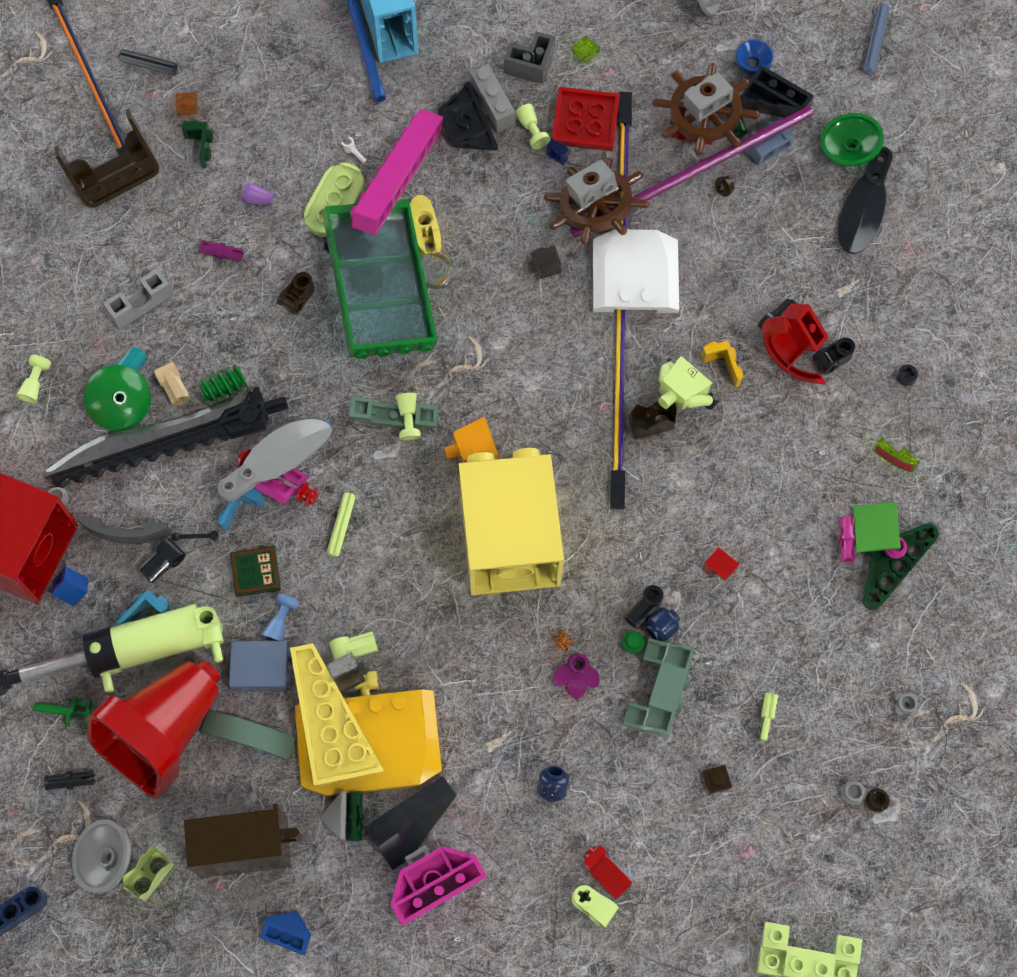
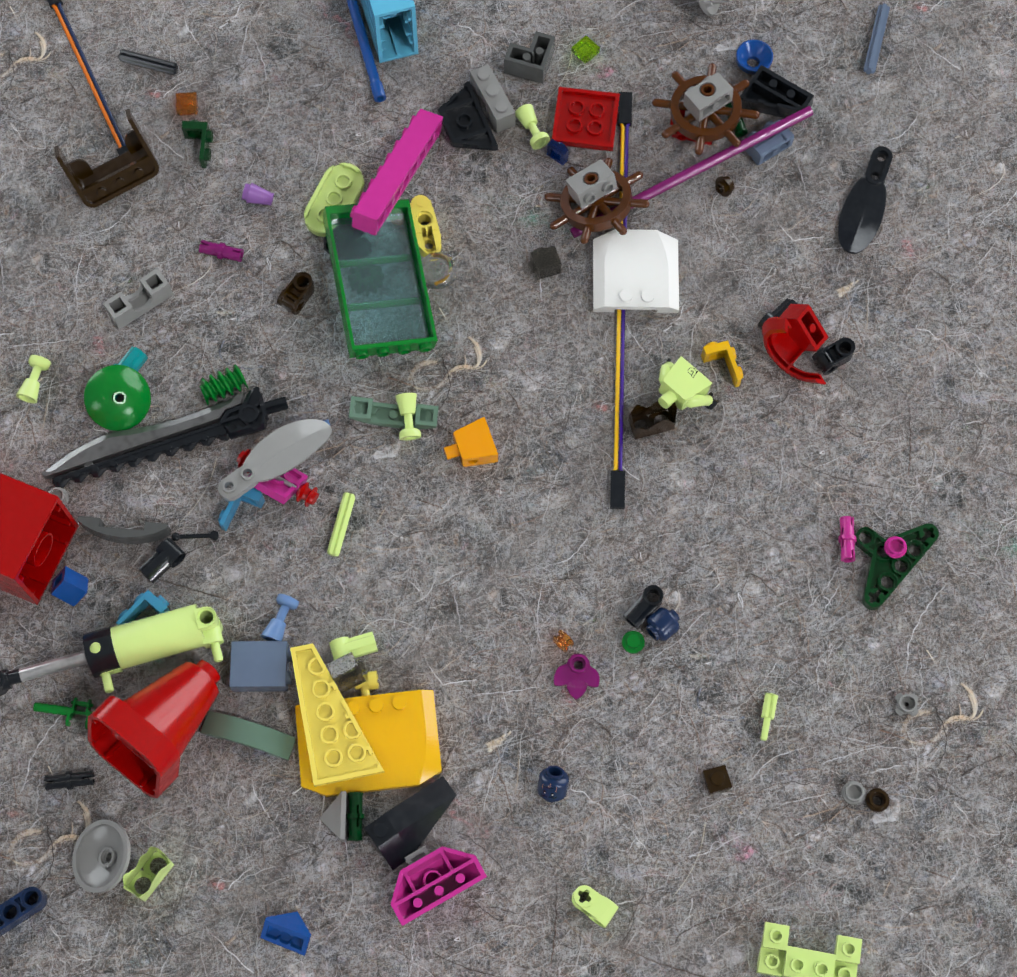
tan piece [153,361,190,407] -> none
dark brown container [184,804,302,878] -> none
tile [230,546,281,597] -> none
white hand [342,137,366,163] -> none
light yellow brick [459,448,564,596] -> none
red bracket [582,845,632,899] -> none
sand green bracket [622,638,695,738] -> none
red panel [702,547,740,581] -> none
green dish [820,113,884,167] -> none
bright green window [854,502,901,552] -> none
clear neon green slope [872,437,920,473] -> none
black bush [896,364,918,386] -> none

